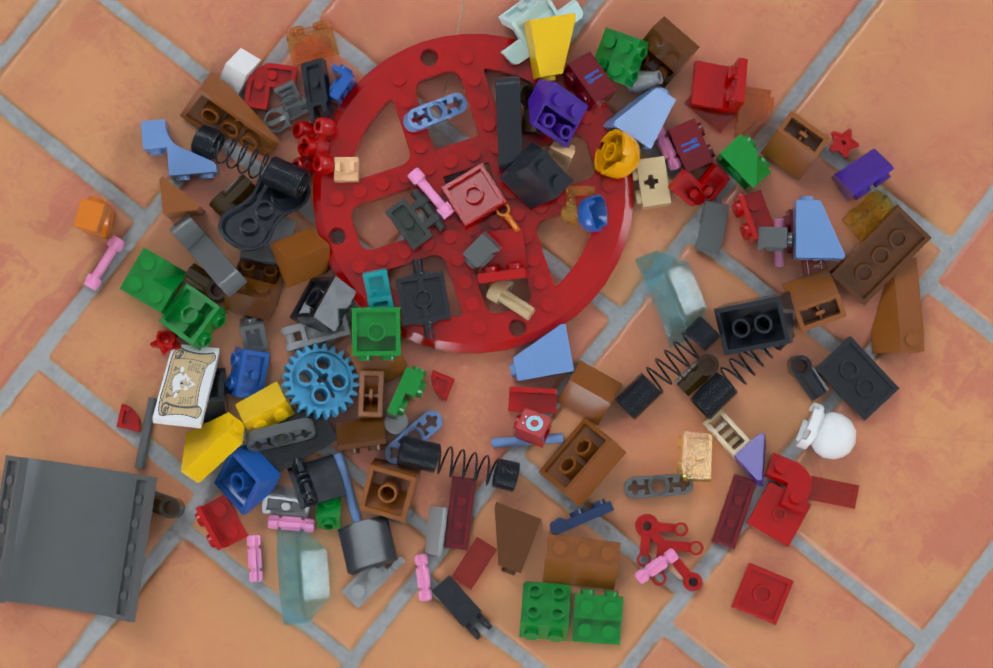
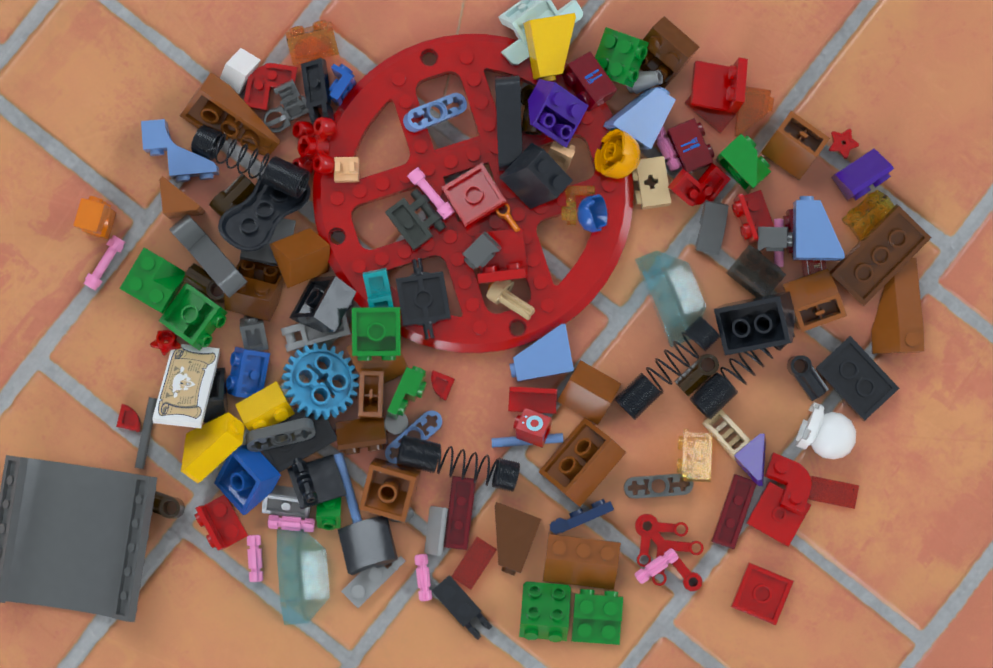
none -> clear smoke bracket [726,245,786,298]

